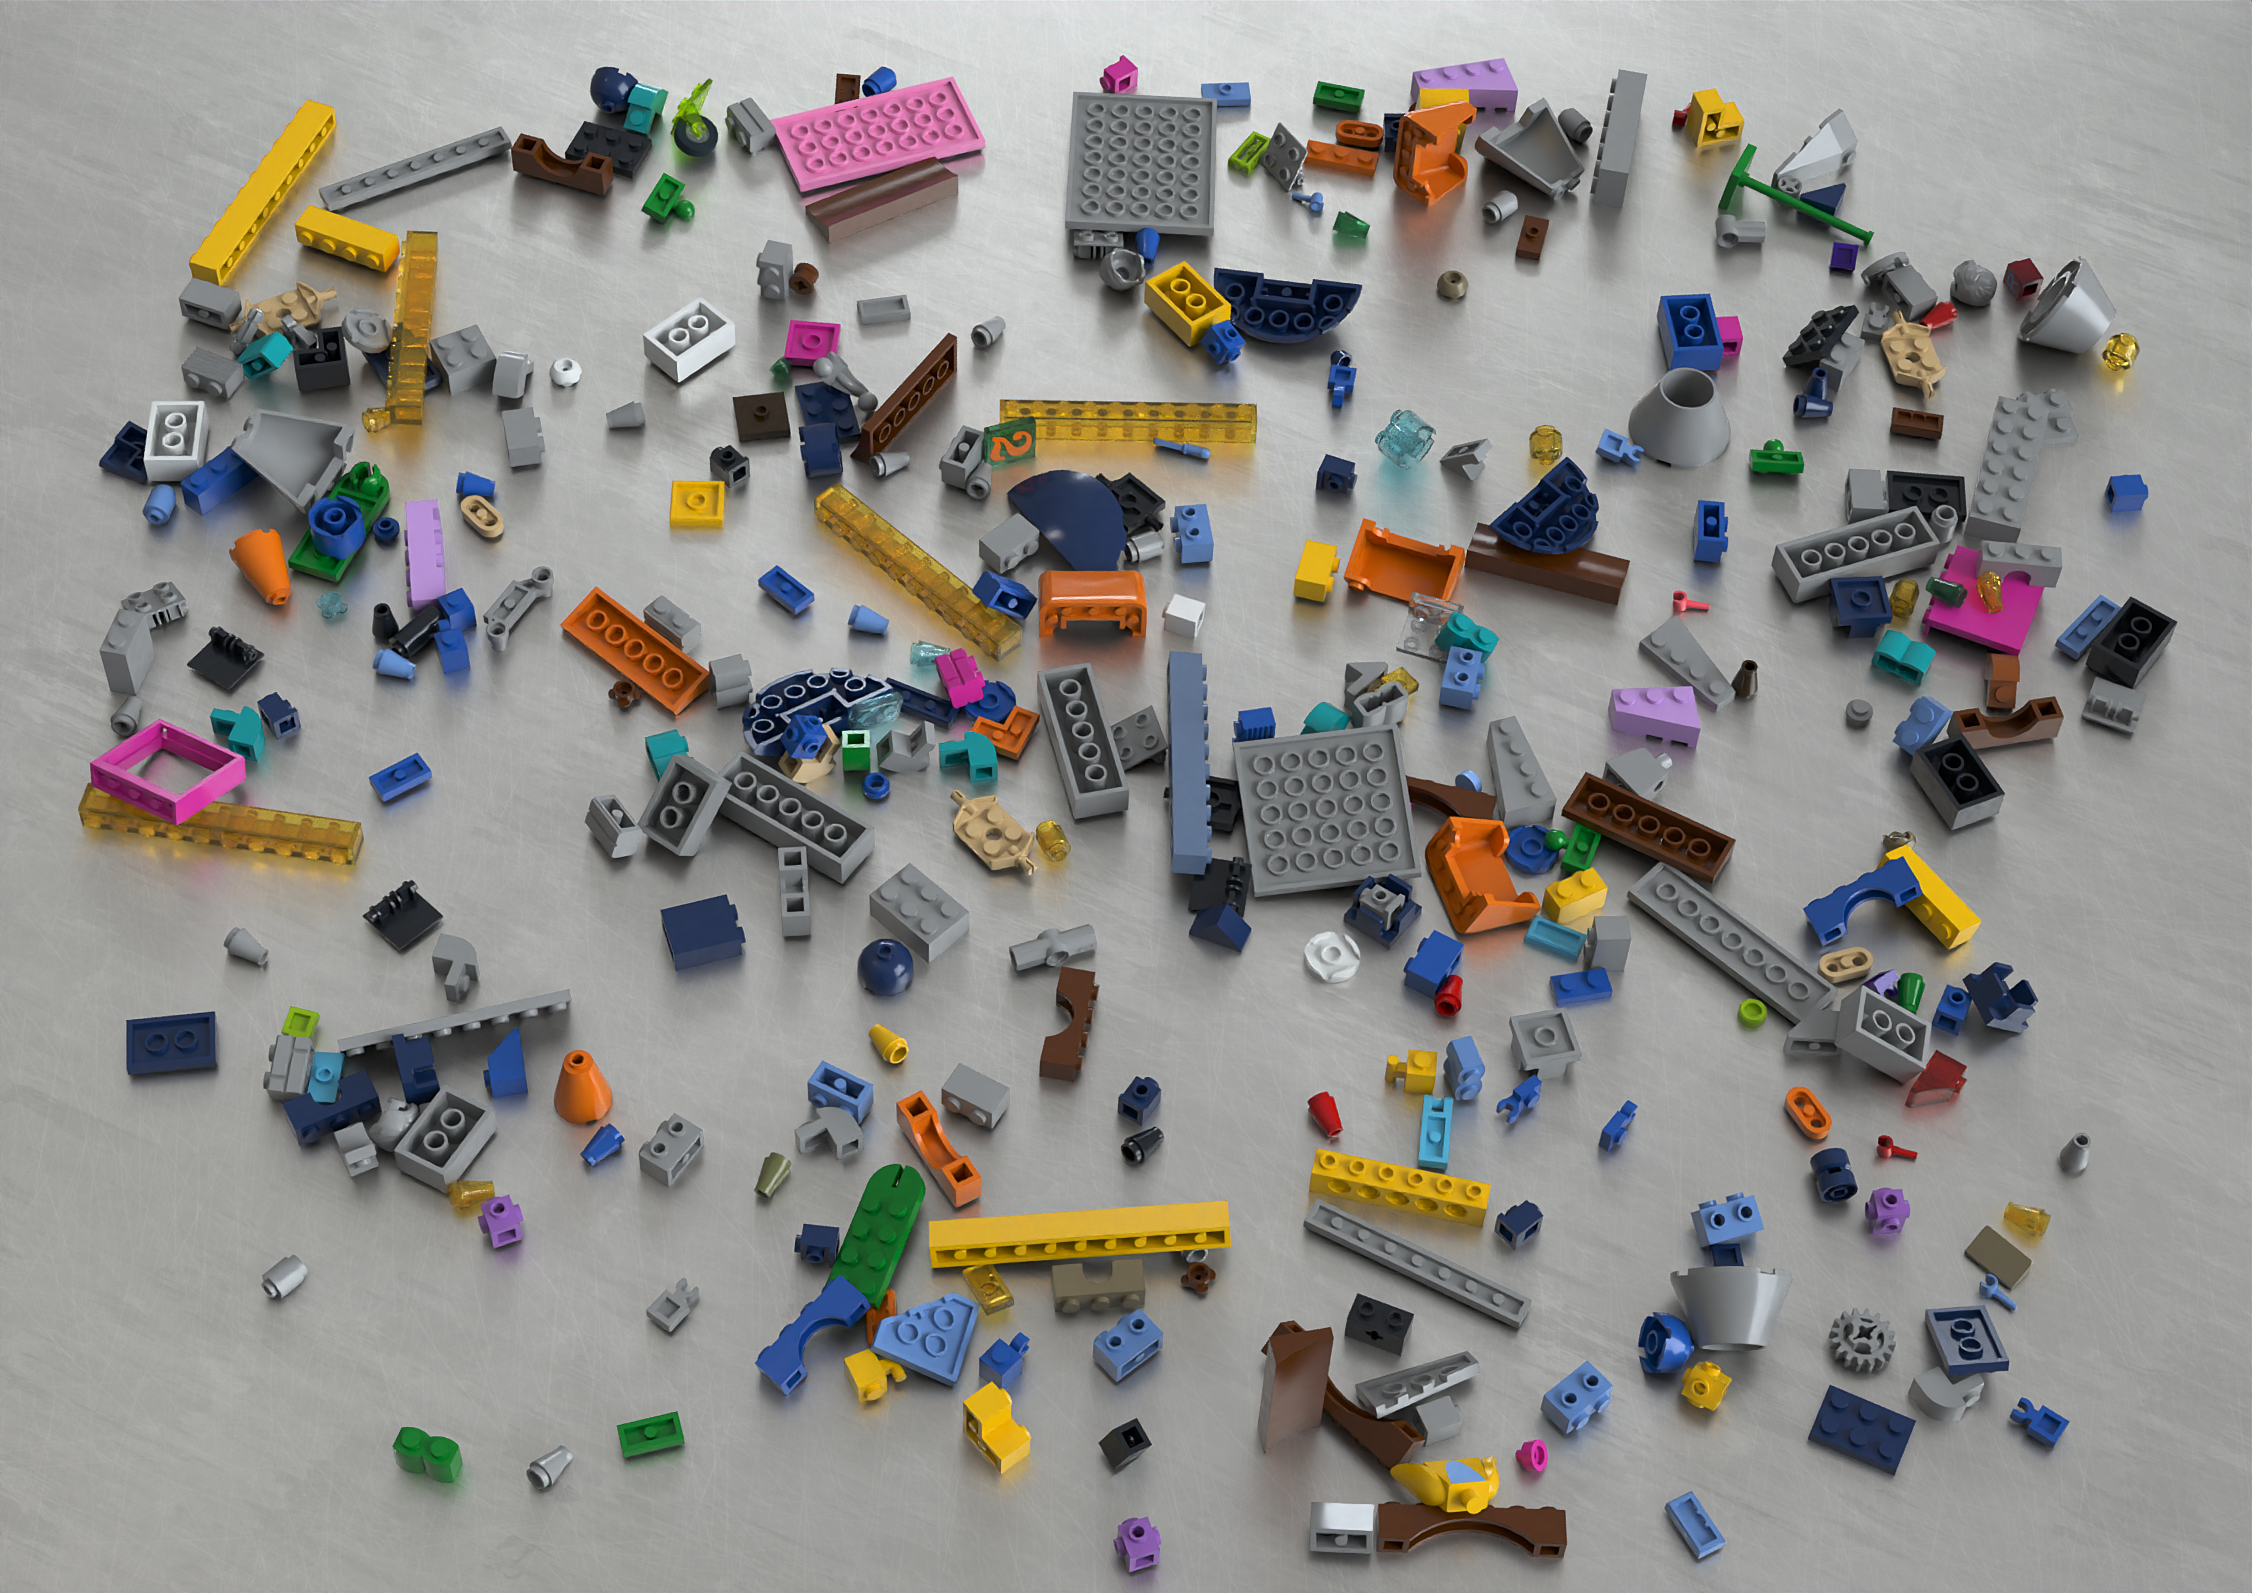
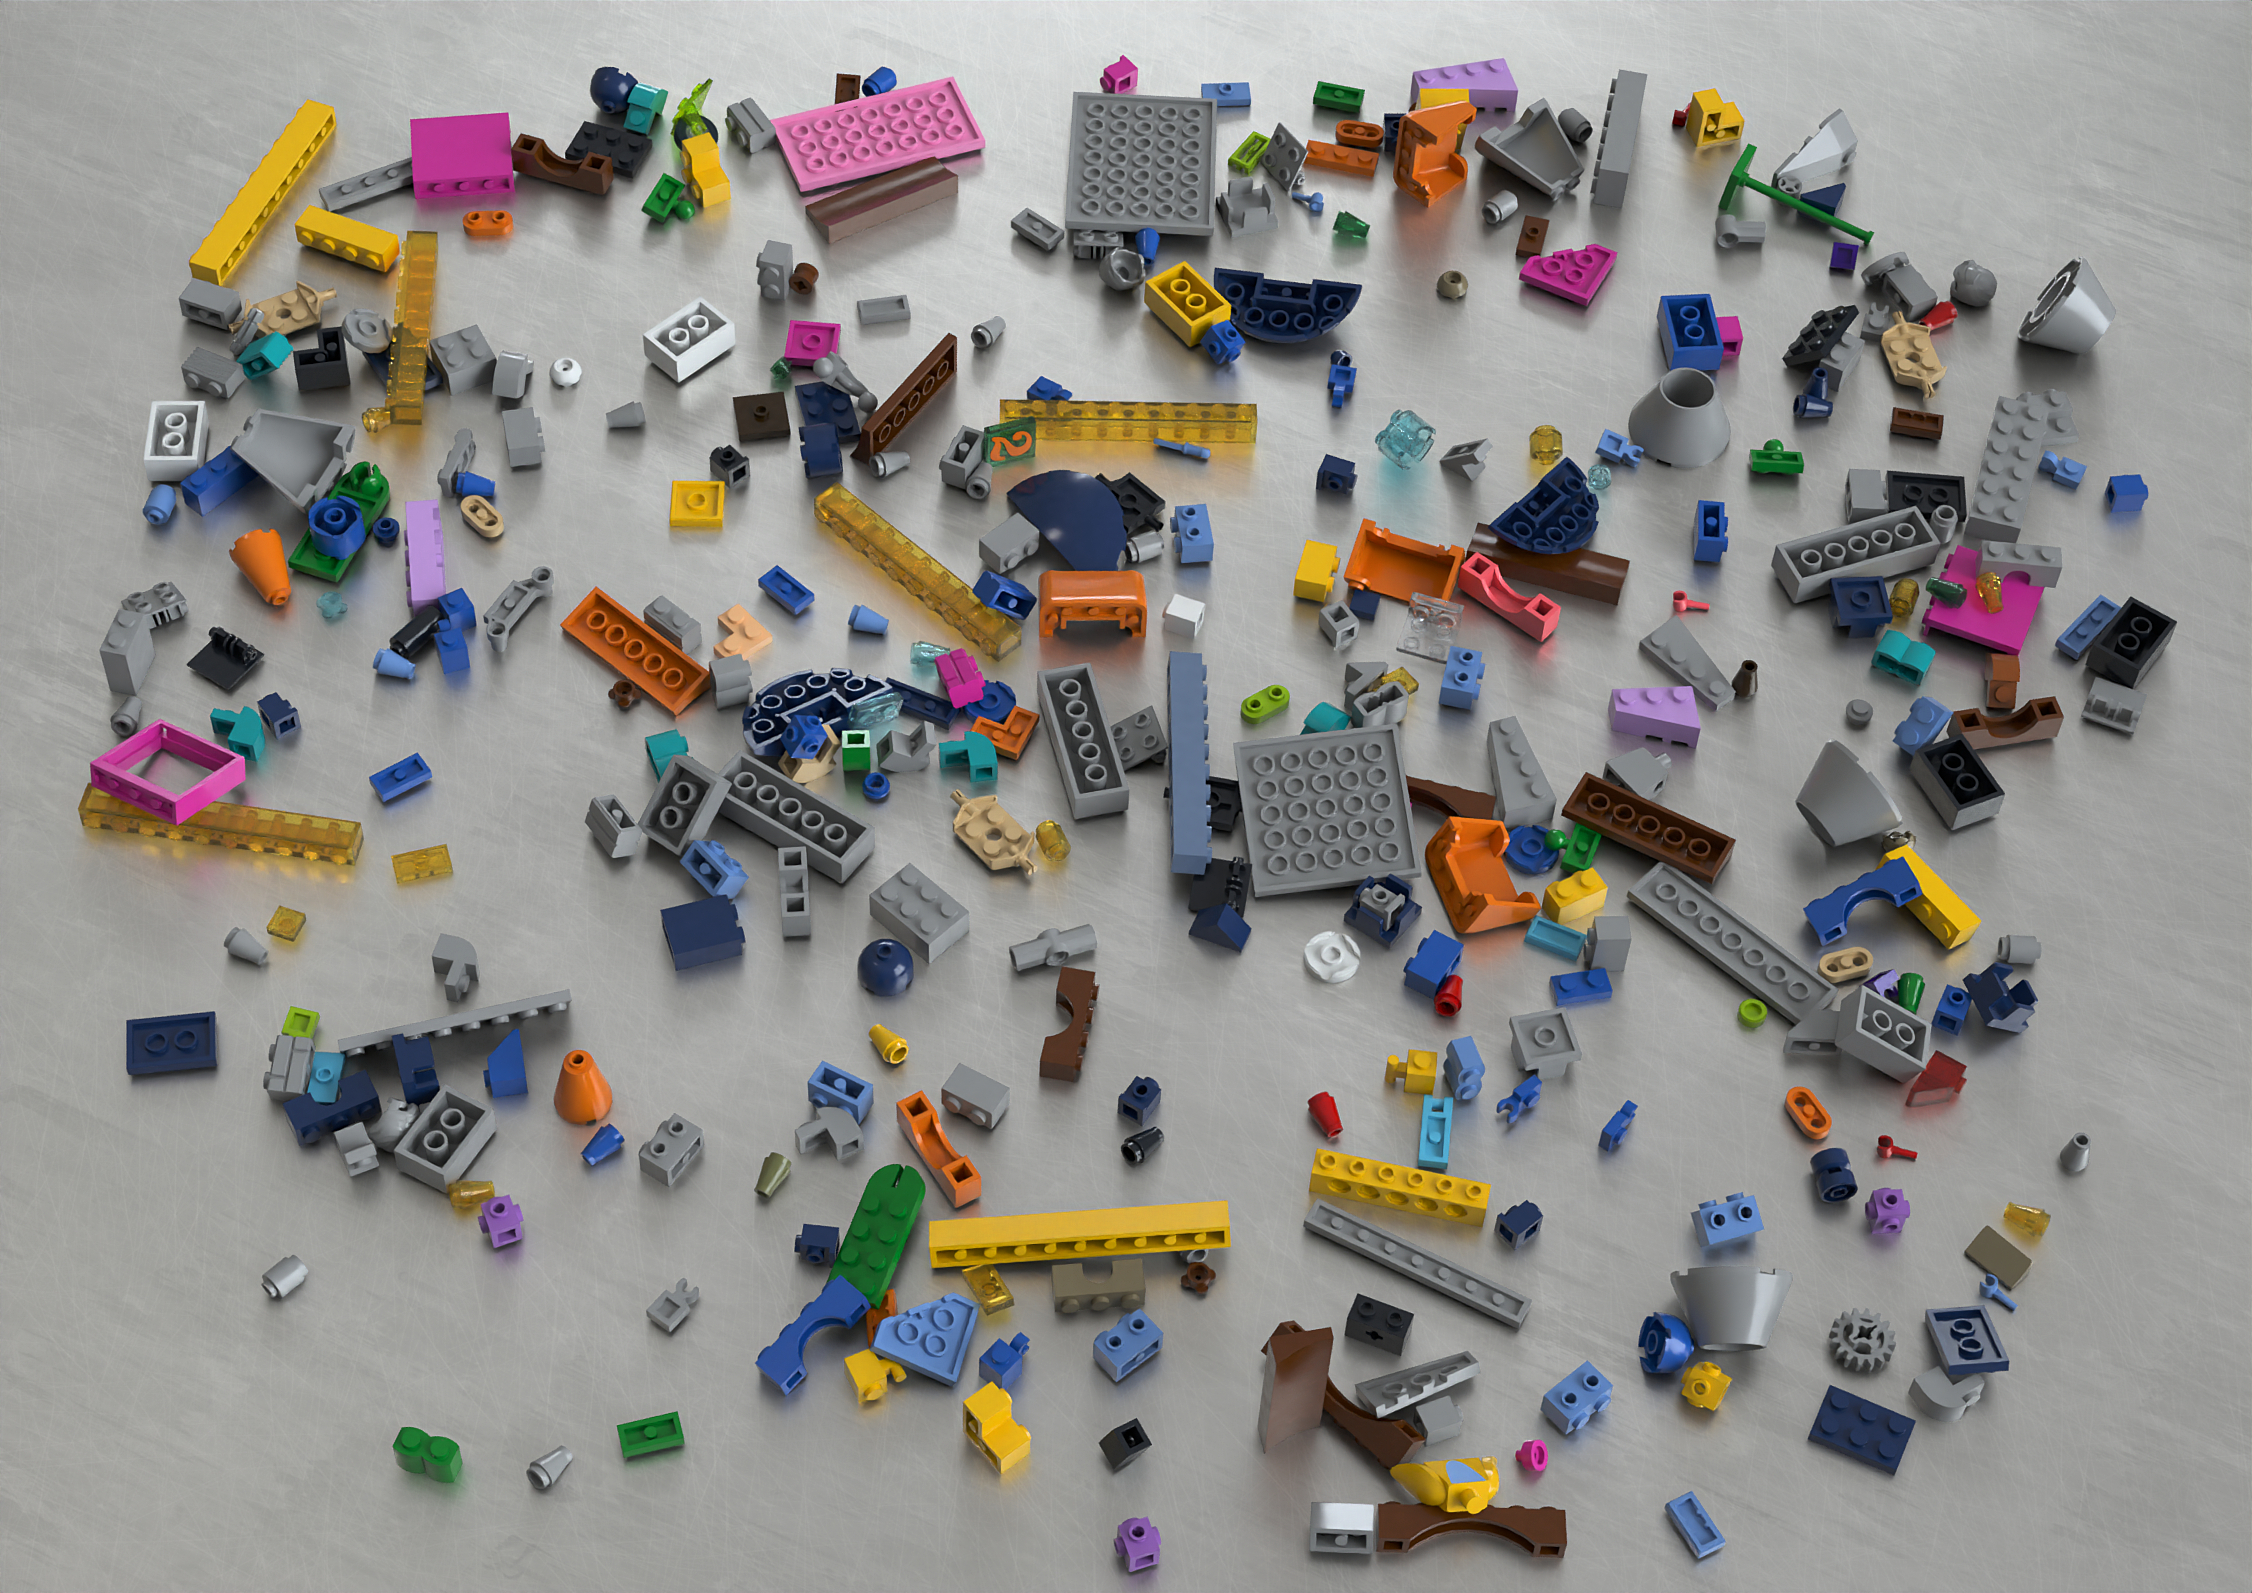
dark blue slope [99,421,147,483] -> none
light grey plate [280,314,317,350] -> none
black hinge [363,880,443,950] -> none
black cone [372,603,399,642] -> none
blue brick [1232,707,1276,752] -> none
teal brick [1435,612,1499,663] -> none
light blue tile [1455,770,1482,792] -> none
dark blue tile [1709,1243,1744,1267] -> none
dark red brick [2003,258,2044,301] -> none
blue plate [2010,1397,2070,1449] -> none
clear yellow head [2102,333,2140,371] -> none
none -> clear yellow plate [266,905,306,942]
none -> clear yellow plate [391,844,453,884]
none -> dark pink panel [410,112,515,199]
none -> light grey hinge [437,428,476,497]
none -> orange plate [463,210,513,236]
none -> yellow brick [680,132,731,208]
none -> medium blue brick [680,840,749,899]
none -> light nougat plate [713,604,773,661]
none -> light grey plate [1011,208,1064,251]
none -> blue plate [1027,376,1073,411]
none -> light grey panel [1216,176,1278,238]
none -> lime plate [1240,685,1290,724]
none -> light grey brick [1318,600,1360,648]
none -> dark blue tile [1349,589,1381,620]
none -> coral arch [1457,552,1561,642]
none -> dark pink plate [1519,244,1618,306]
none -> clear light blue bush [1588,464,1612,489]
none -> light grey cone [1795,739,1903,847]
none -> light grey brick [1998,935,2041,964]
none -> medium blue plate [2038,451,2087,490]

